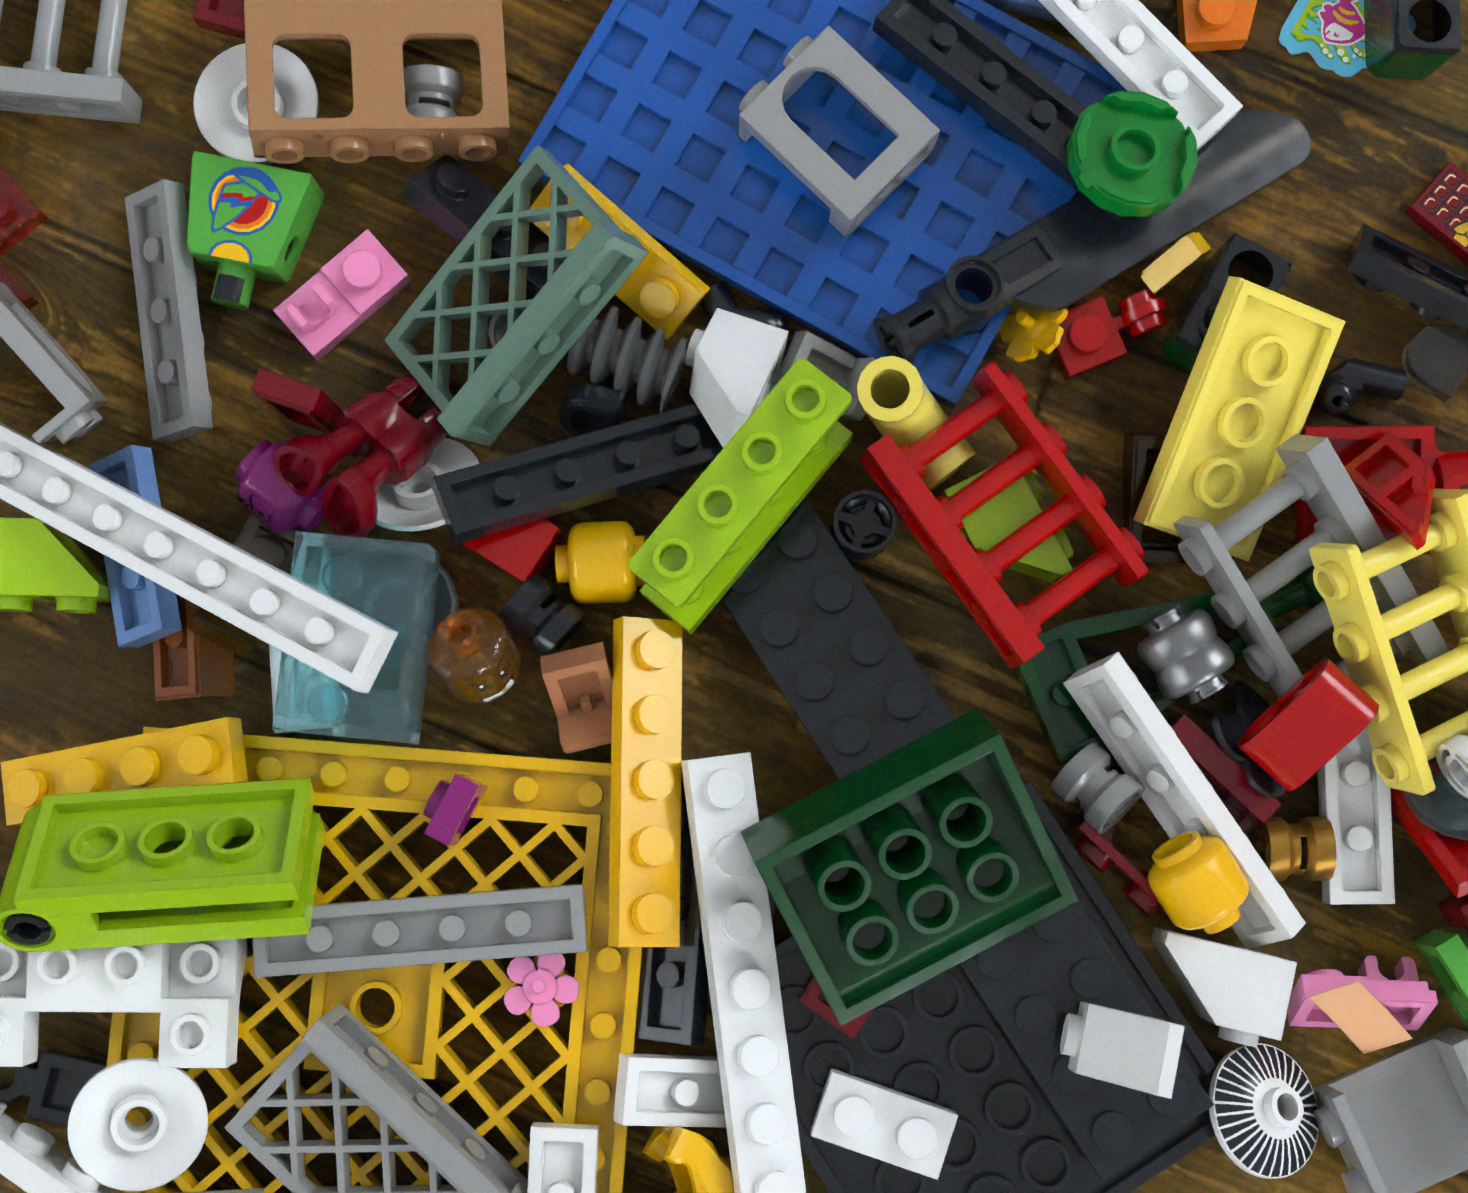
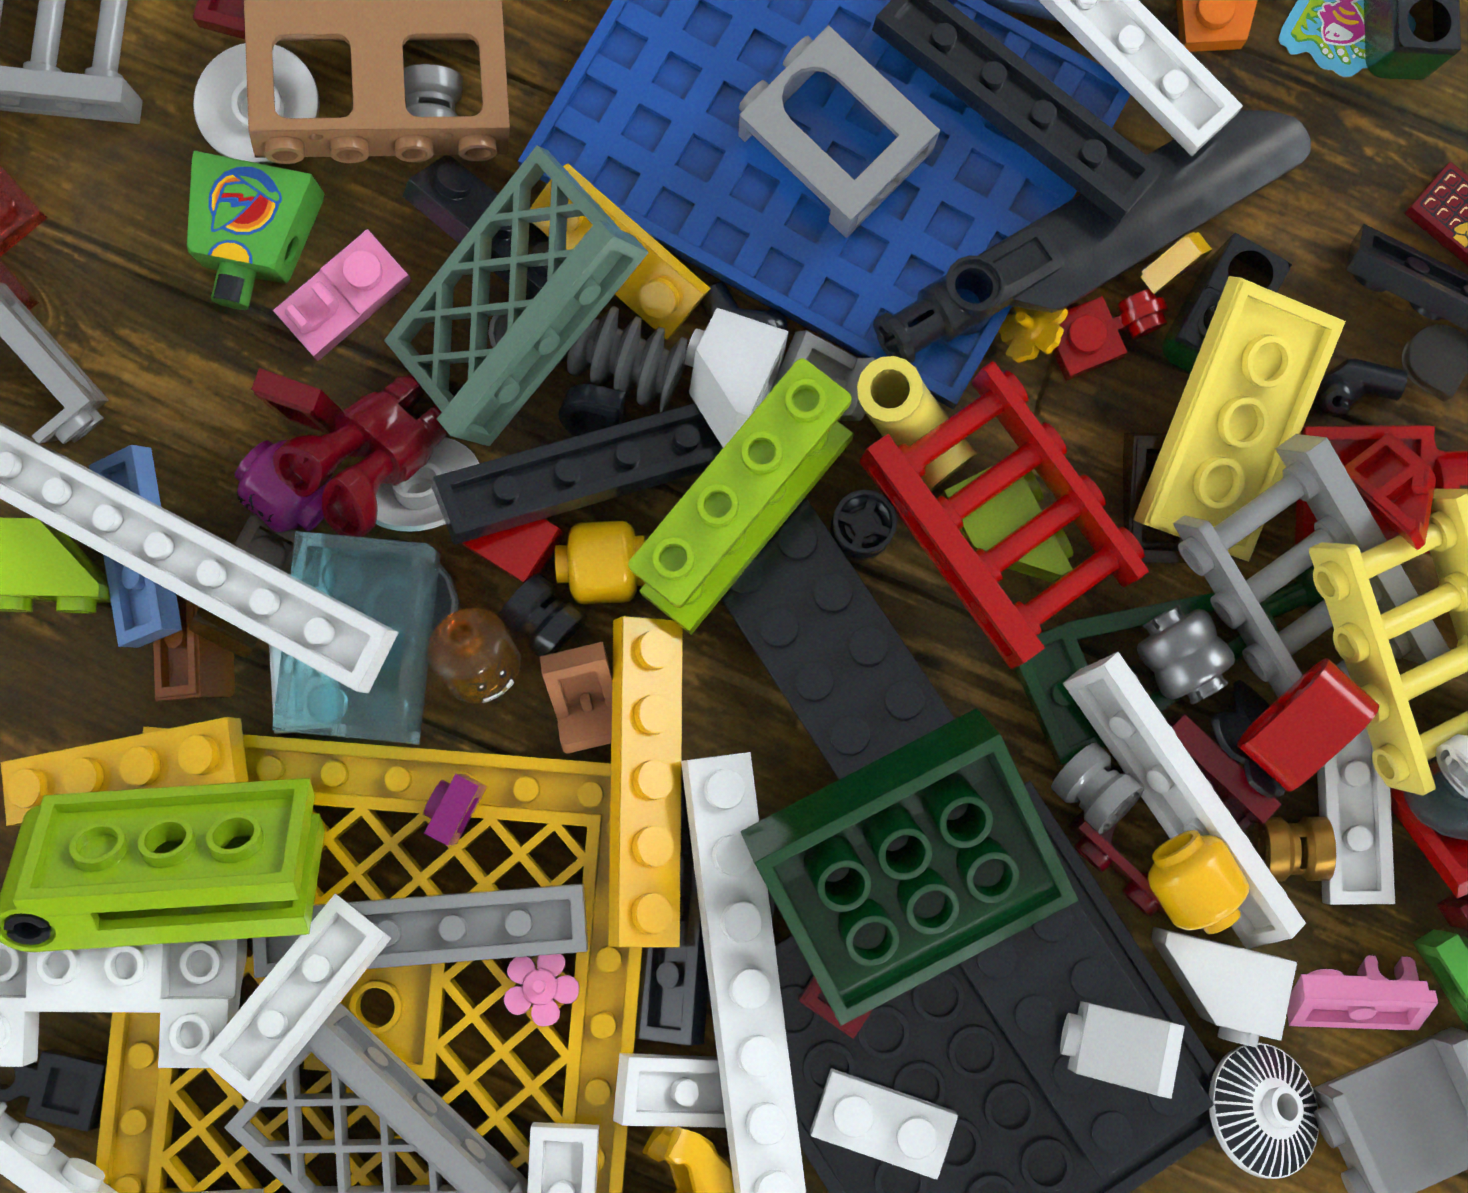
white dish [67,1058,208,1191] -> none
light grey plate [125,179,213,442] -> none
green tile [1067,91,1198,217] -> none
light nougat sticker [1309,981,1413,1054] -> none
none -> white plate [200,894,392,1103]

